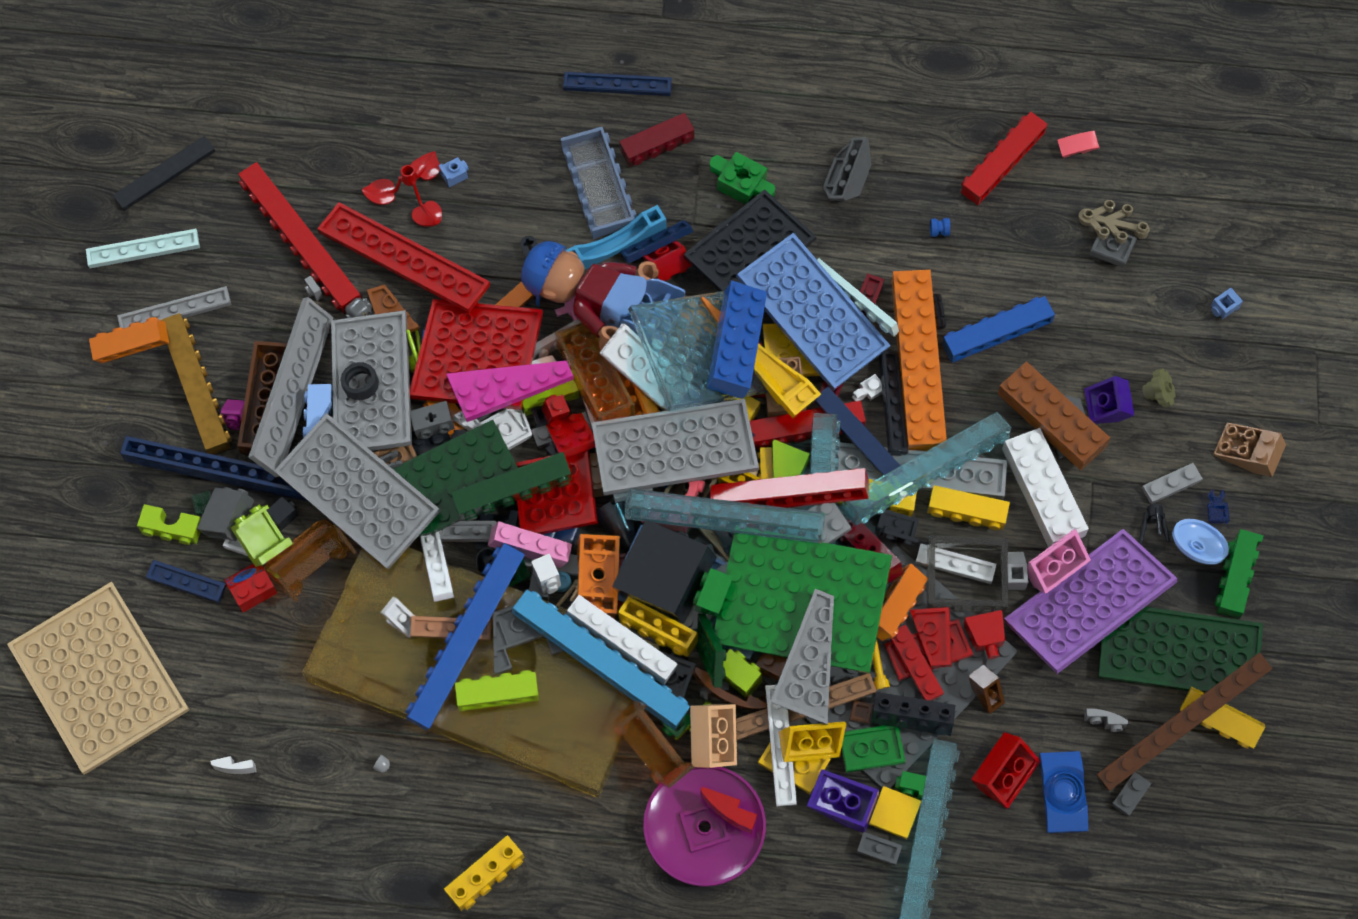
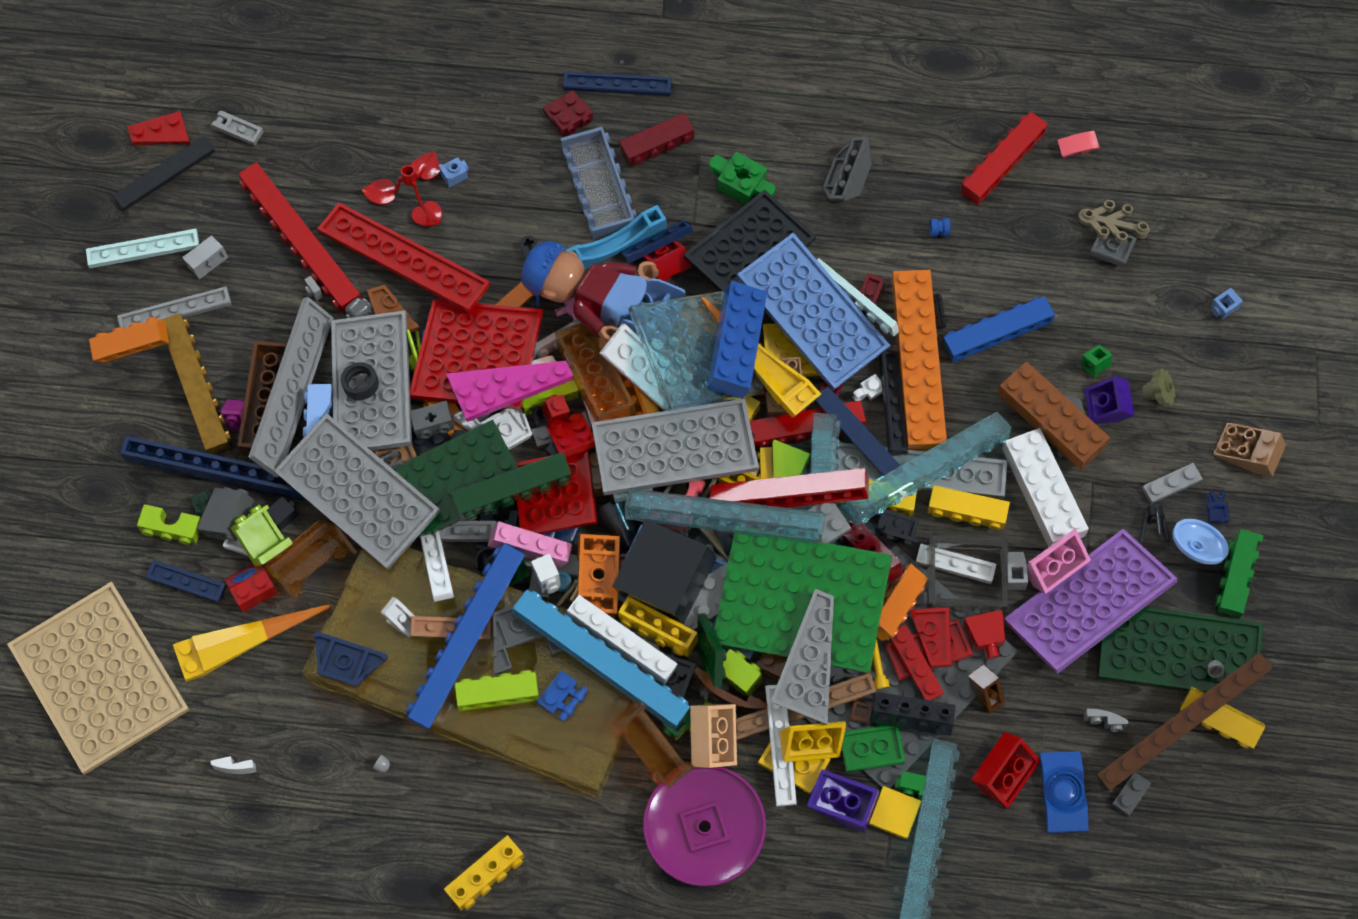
green slope [692,568,733,617] -> none
red slope [700,787,757,834] -> none
dark grey plate [857,832,902,866] -> none
none -> red wing [128,111,191,145]
none -> yellow plate [173,605,330,682]
none -> light grey hinge [182,235,228,280]
none -> light grey plate [210,111,264,146]
none -> dark blue wing [314,631,388,688]
none -> blue plate [537,670,589,722]
none -> dark red plate [543,90,593,137]
none -> green brick [1081,345,1113,378]
none -> light grey hinge [1207,660,1224,678]

